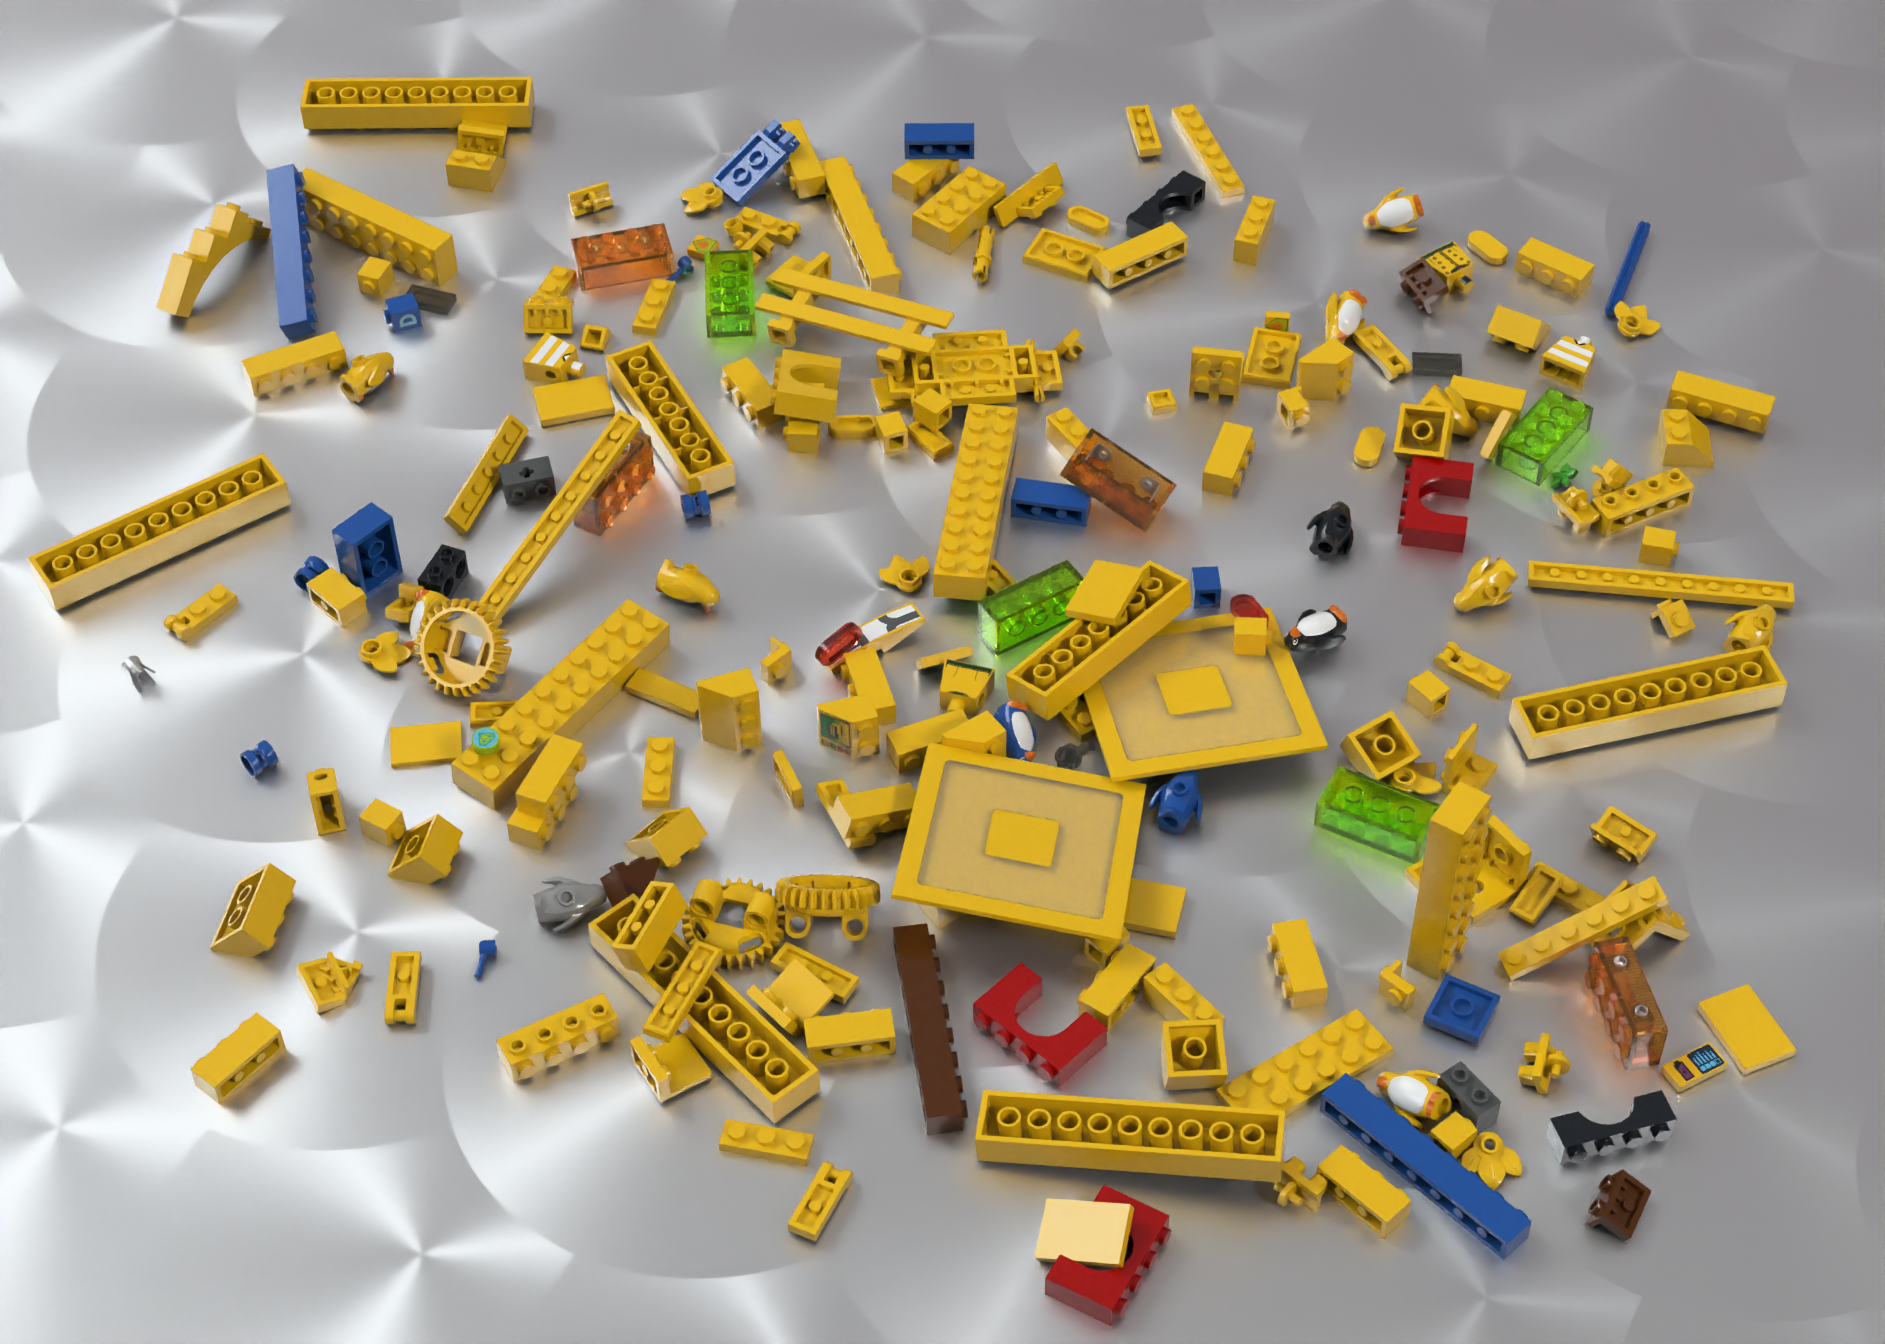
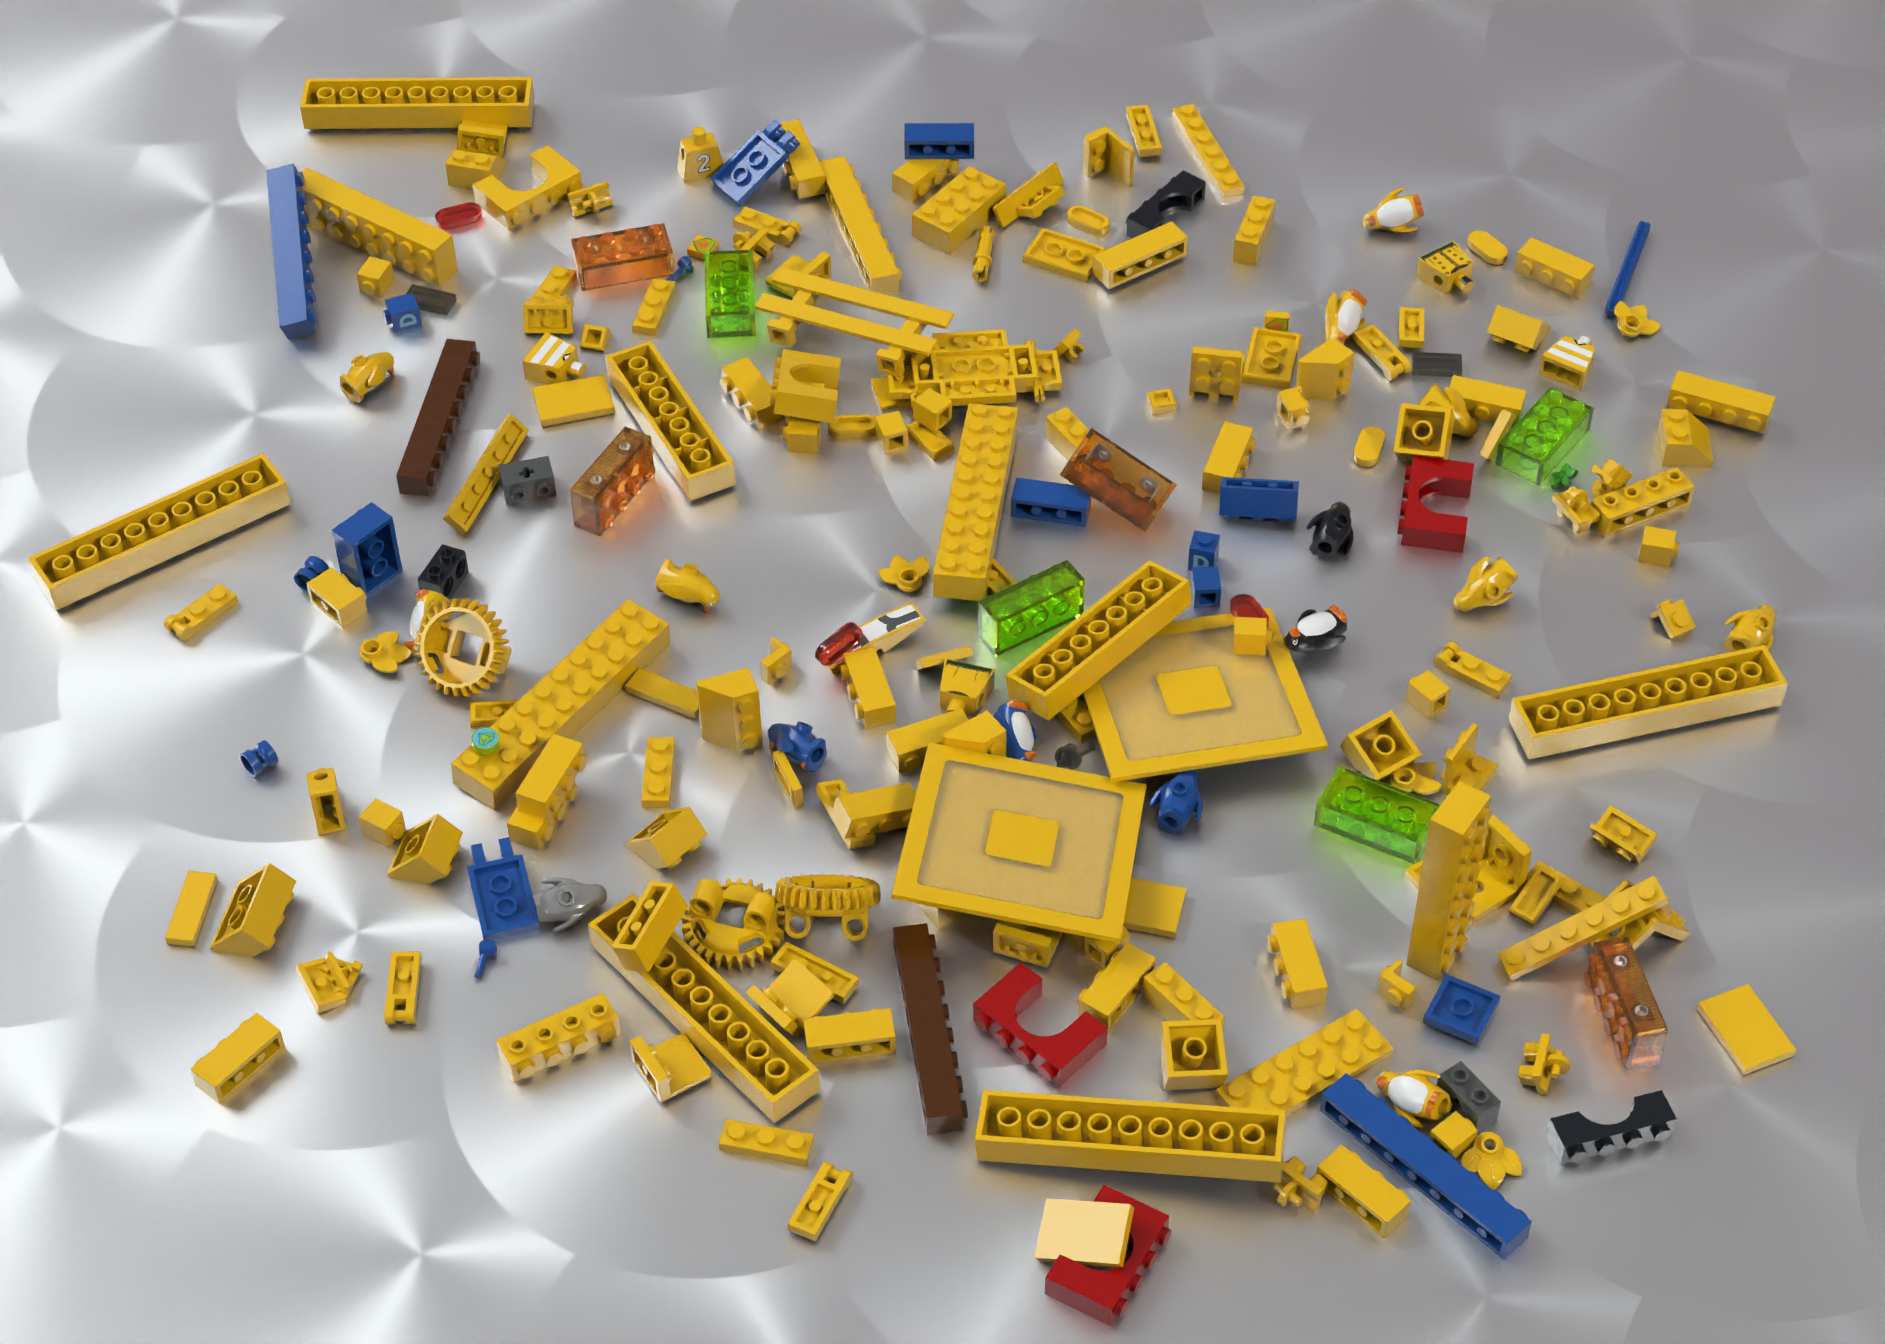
flat silver piece [121,655,157,693] -> none
yellow arch [156,202,271,318] -> none
yellow brick [241,331,348,396] -> none
yellow bracket [385,582,424,623] -> none
yellow piece [390,721,462,768] -> none
yellow plate [479,410,642,620] -> none
reddish brown slope [600,856,660,907] -> none
yellow tile [642,940,723,1043] -> none
yellow plate [680,182,723,214] -> none
blue wheel [680,490,711,520] -> none
yellow hinge [723,217,744,237] -> none
yellow slope [817,693,880,758] -> none
yellow tile [1065,560,1145,626] -> none
reddish brown bracket [1399,257,1450,315] -> none
yellow plate [1527,560,1794,609] -> none
reddish brown bracket [1586,1169,1651,1241] -> none
tile [1660,1042,1728,1093] -> none
none -> yellow tile [165,871,218,947]
none -> reddish brown brick [396,339,480,496]
none -> clear red tile [435,202,482,230]
none -> blue tile [467,837,540,940]
none -> yellow arch [473,145,583,230]
none -> yellow torso [677,127,724,183]
none -> blue animal [768,721,827,772]
none -> yellow bracket [993,921,1063,968]
none -> yellow bracket [1082,126,1135,187]
none -> blue brick [1188,530,1220,571]
none -> blue brick [1219,477,1299,522]
none -> yellow plate [1399,307,1424,348]

